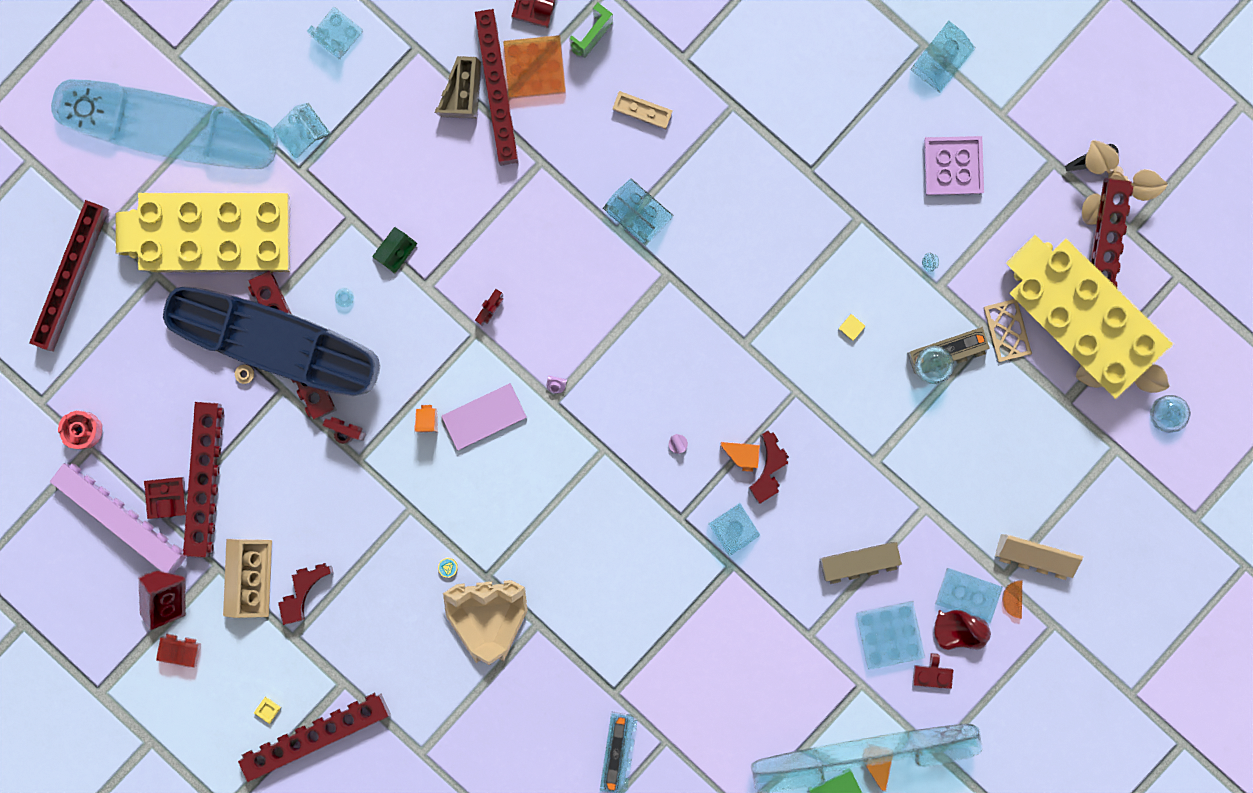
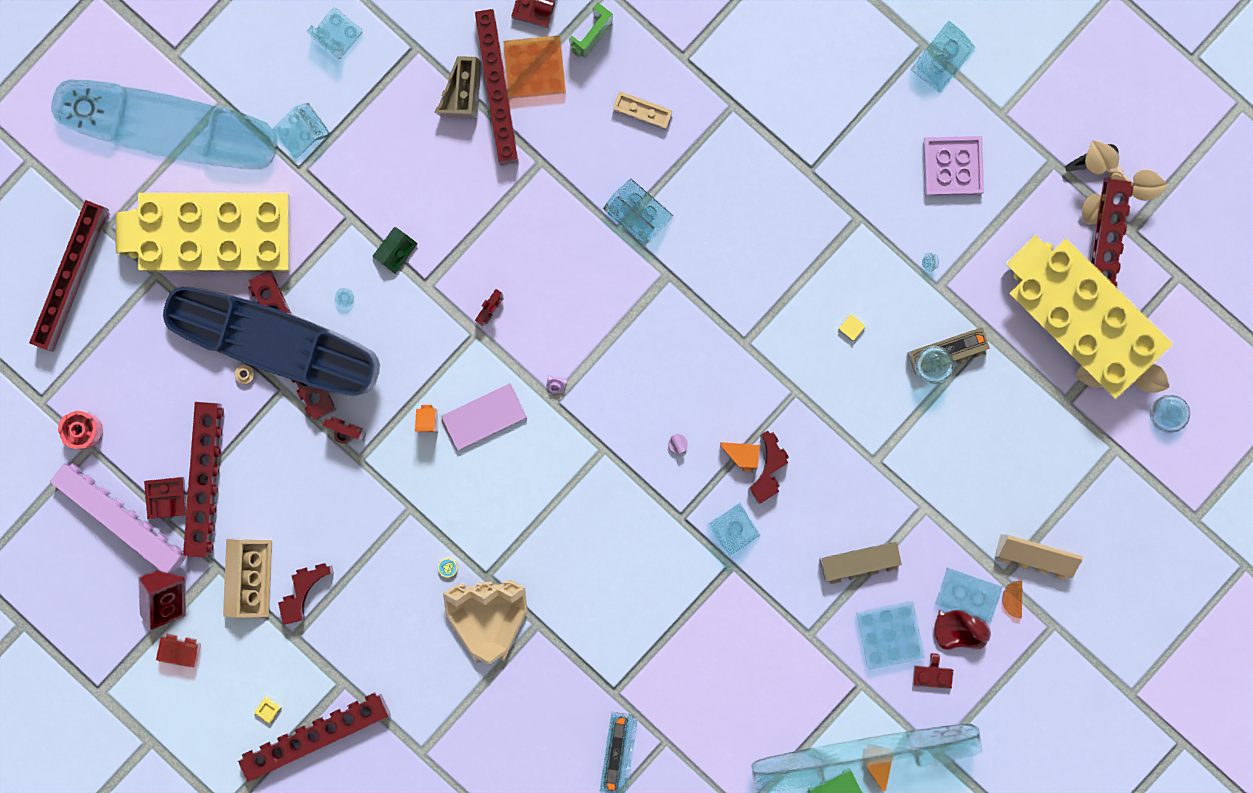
tan window [984,299,1032,362] -> none

